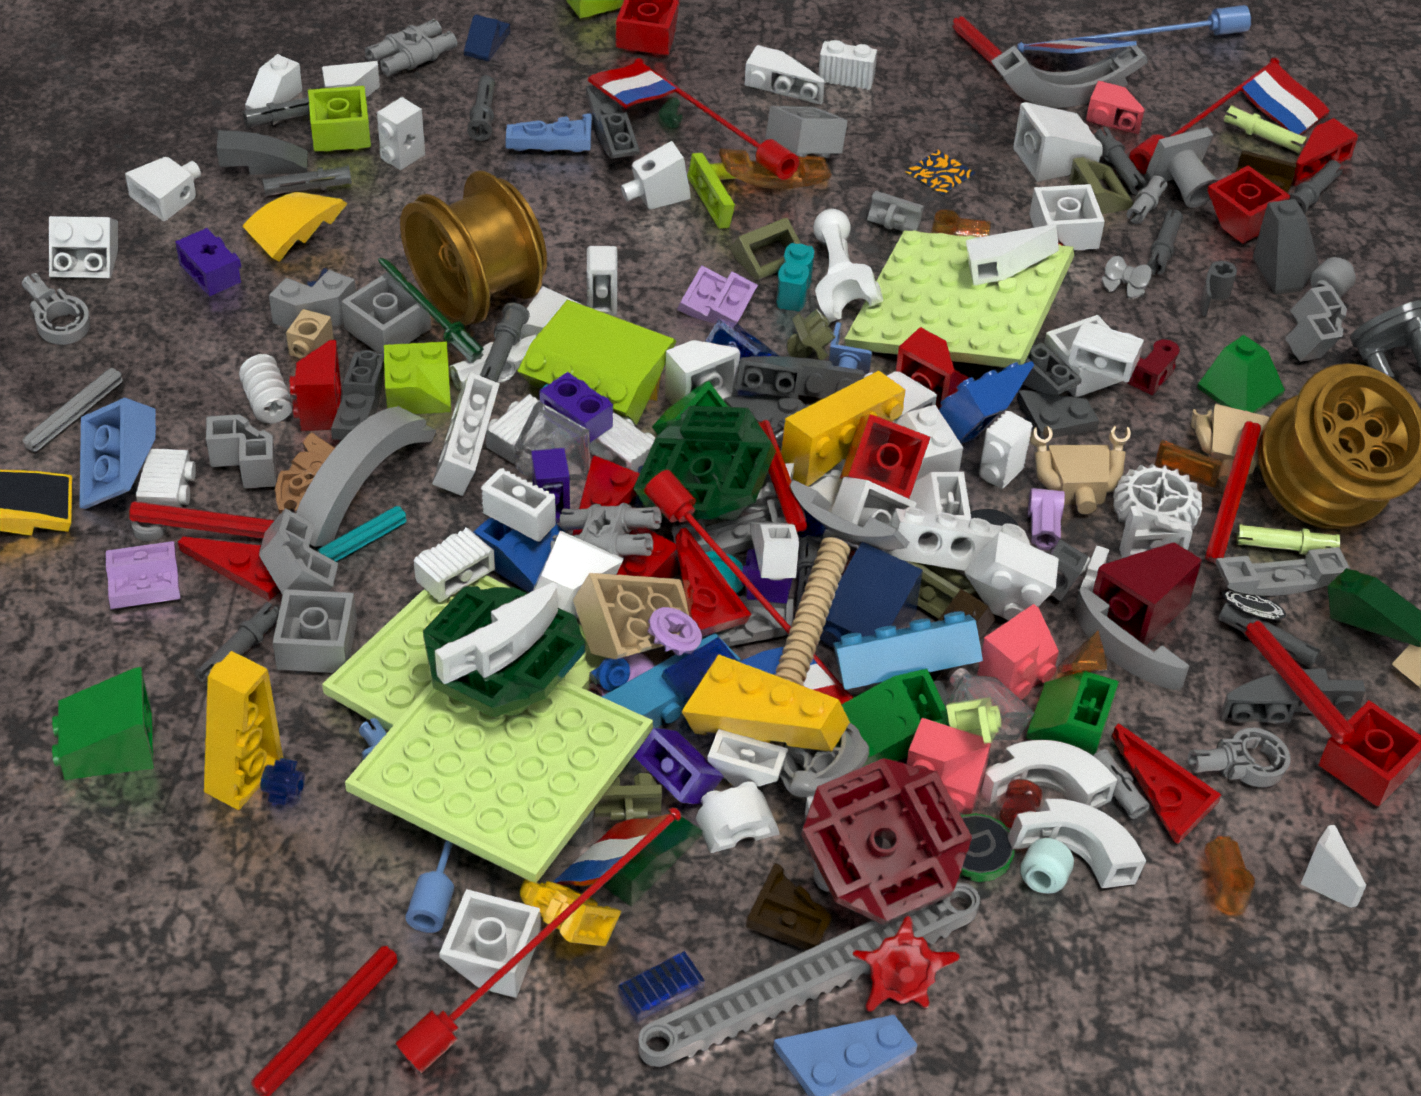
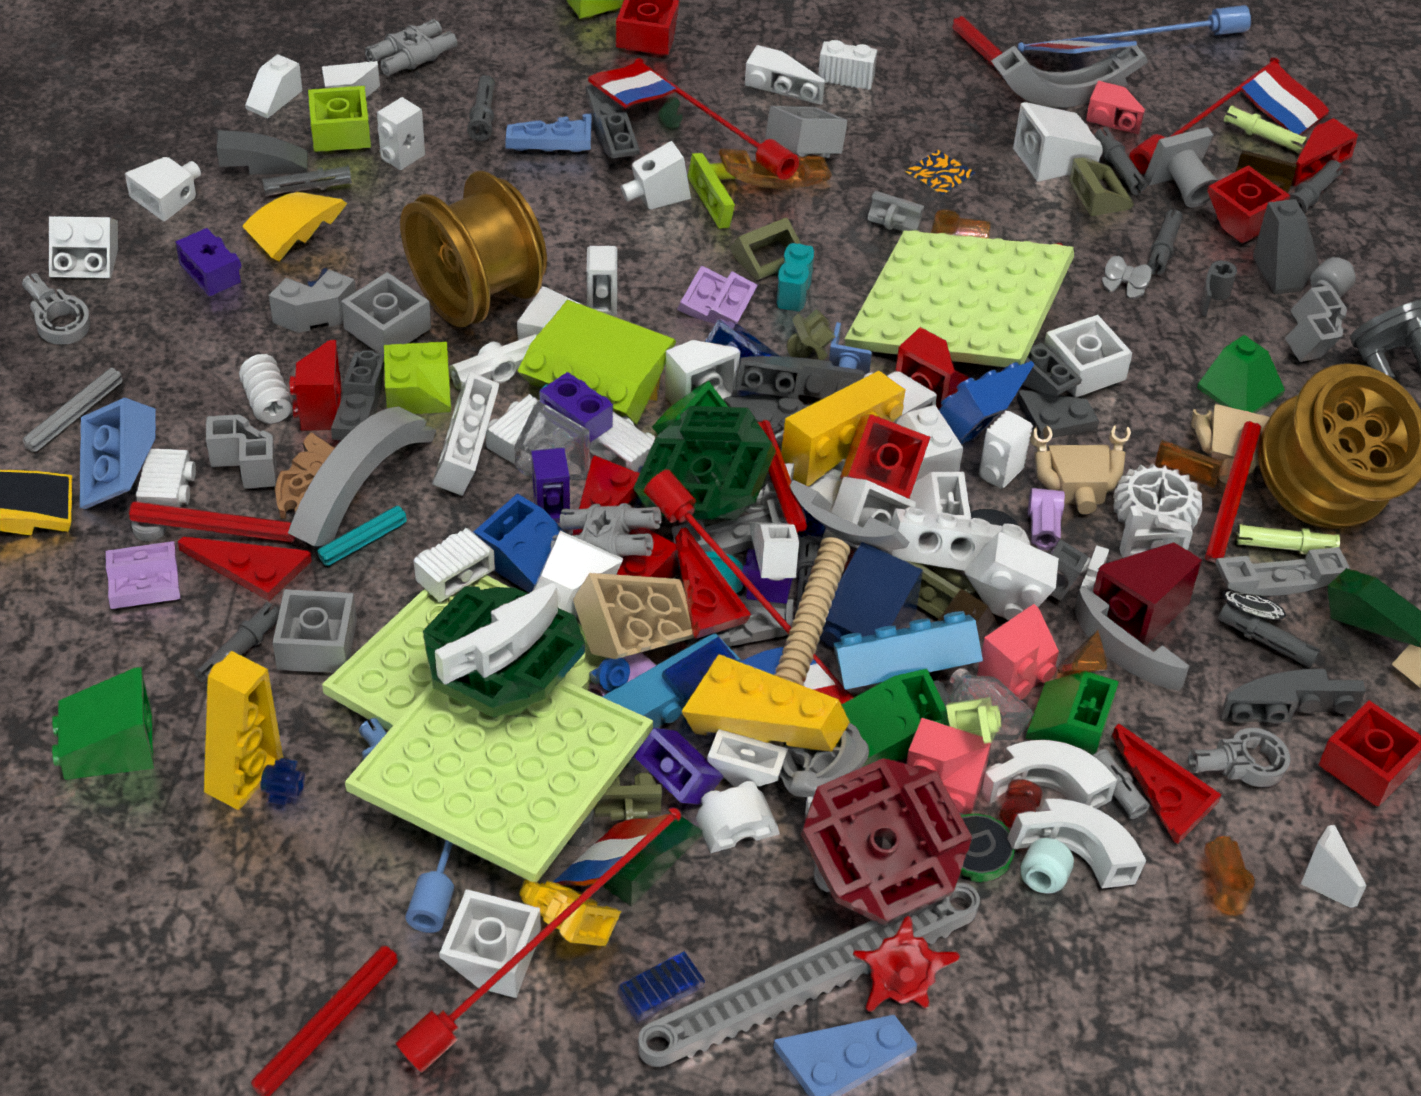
dark grey pin [242,97,310,129] -> none
light grey brick [259,508,338,594] -> none
tan brick [286,309,334,359] -> none
dark green piece [378,258,484,363] -> none
dark blue slope [464,15,510,62] -> none
dark grey pin [479,302,530,383] -> none
white brick [481,468,556,542] -> none
lavender gear [647,607,702,656] -> none
dark brown wing [746,863,832,950] -> none
white piece [813,209,883,323] -> none
white slope [966,224,1059,285] -> none
white slope [1029,184,1105,250] -> none
white brick [1069,320,1144,383] -> none
dark red leg [1126,339,1180,396] -> none
light grey pin [1127,175,1167,224] -> none
red axle [1245,620,1355,744] -> none

